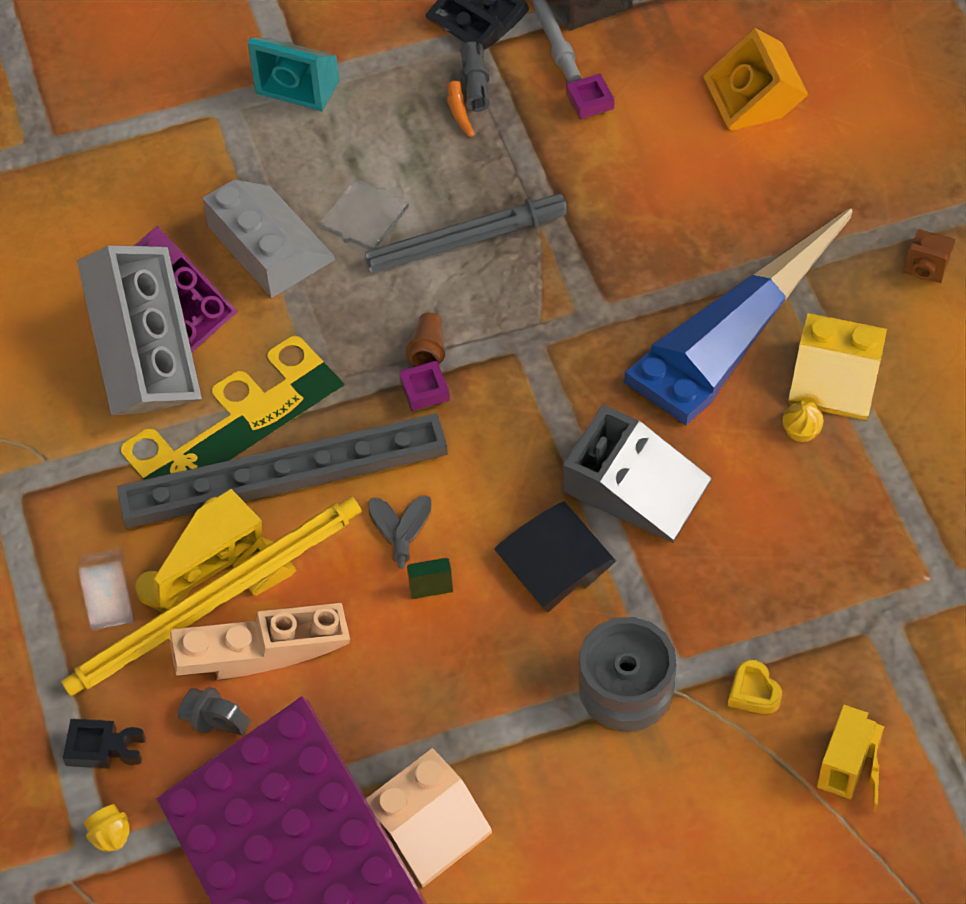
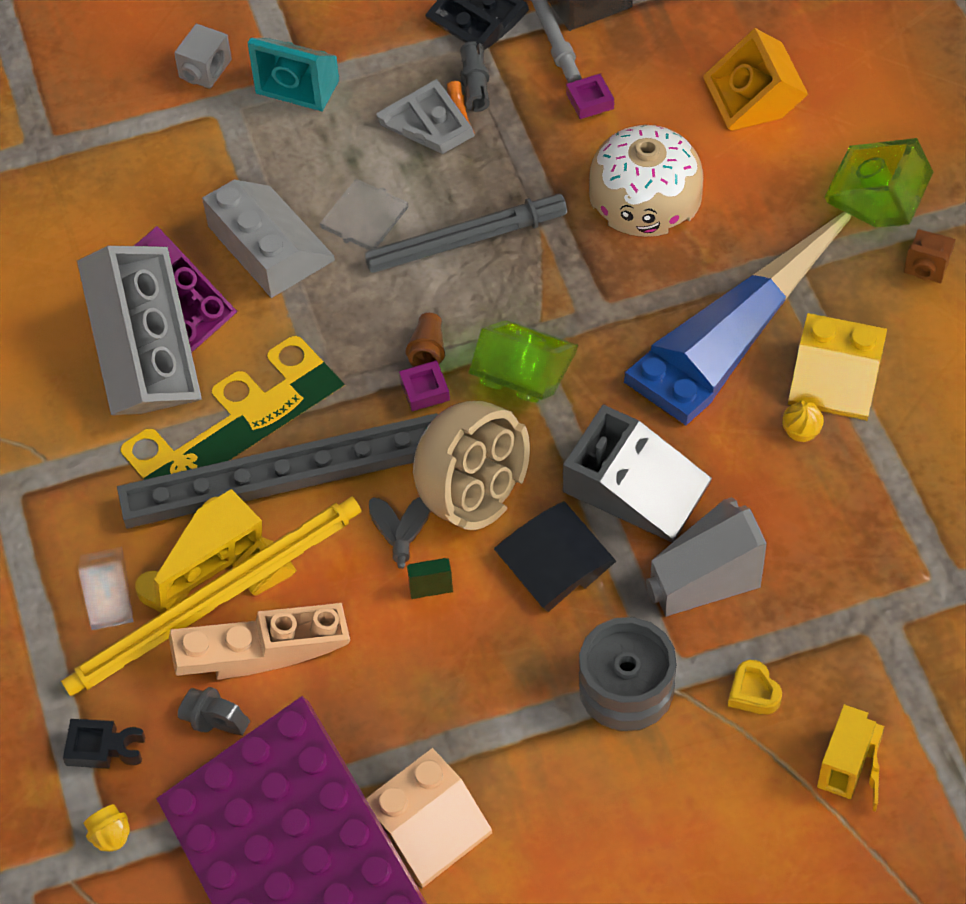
none -> light grey brick [174,23,232,89]
none -> light grey wing [376,79,475,154]
none -> tan cylinder [413,401,530,530]
none -> clear neon green slope [468,320,578,402]
none -> cylinder [589,125,704,237]
none -> light grey slope [646,497,767,617]
none -> clear neon green slope [824,138,934,228]

